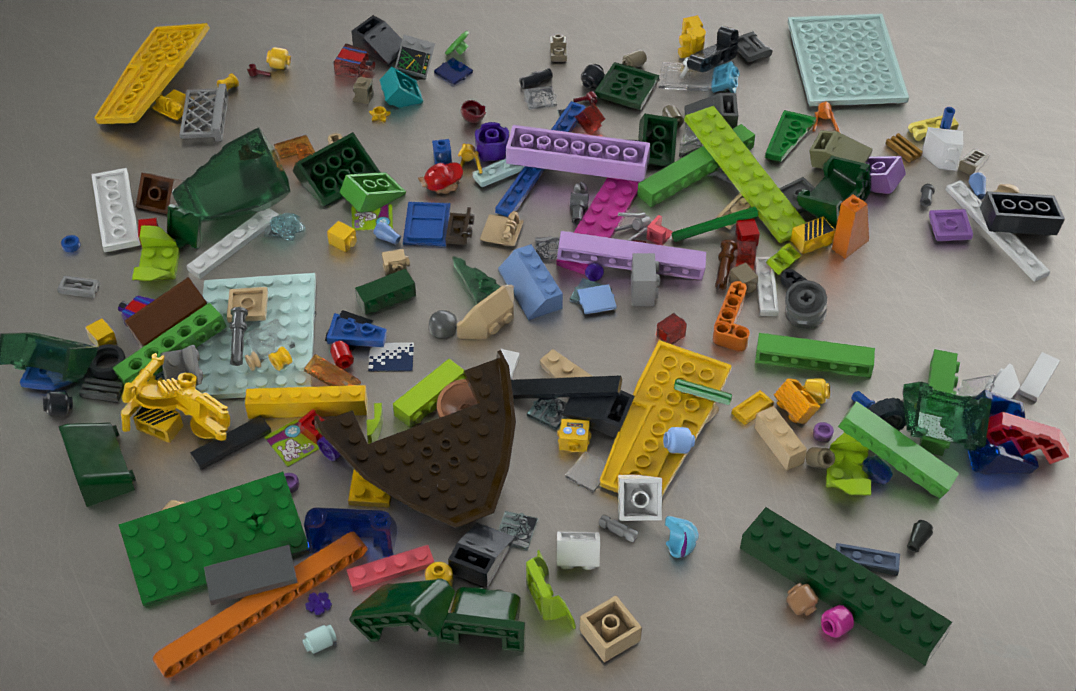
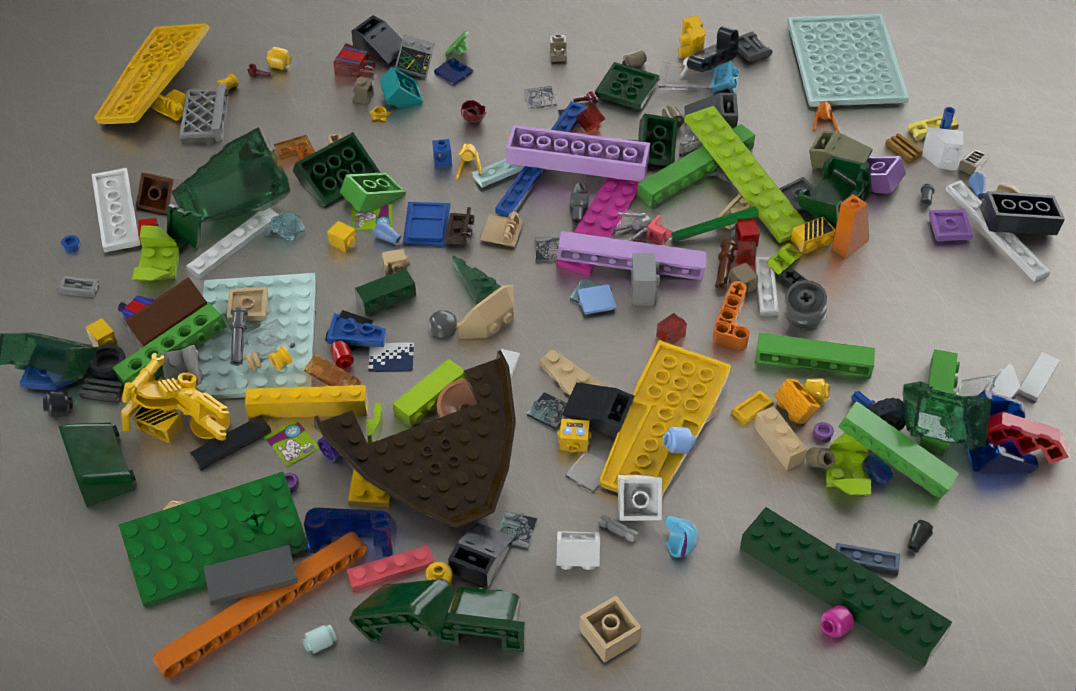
red brick [298,409,324,445] -> none
dark purple plant [305,591,332,615] -> none
red hair [418,162,463,194] -> none
dark purple brick [475,122,509,162] -> none
medium blue slope [498,244,563,320] -> none
black tile [511,375,623,399] -> none
black pin [519,68,553,88] -> none
lime piece [526,550,576,629] -> none
black head [580,64,605,89] -> none
dark purple tile [585,262,604,282] -> none
axle [674,379,732,405] -> none
green wing [765,110,817,162] -> none
medium nougat head [786,583,819,616] -> none

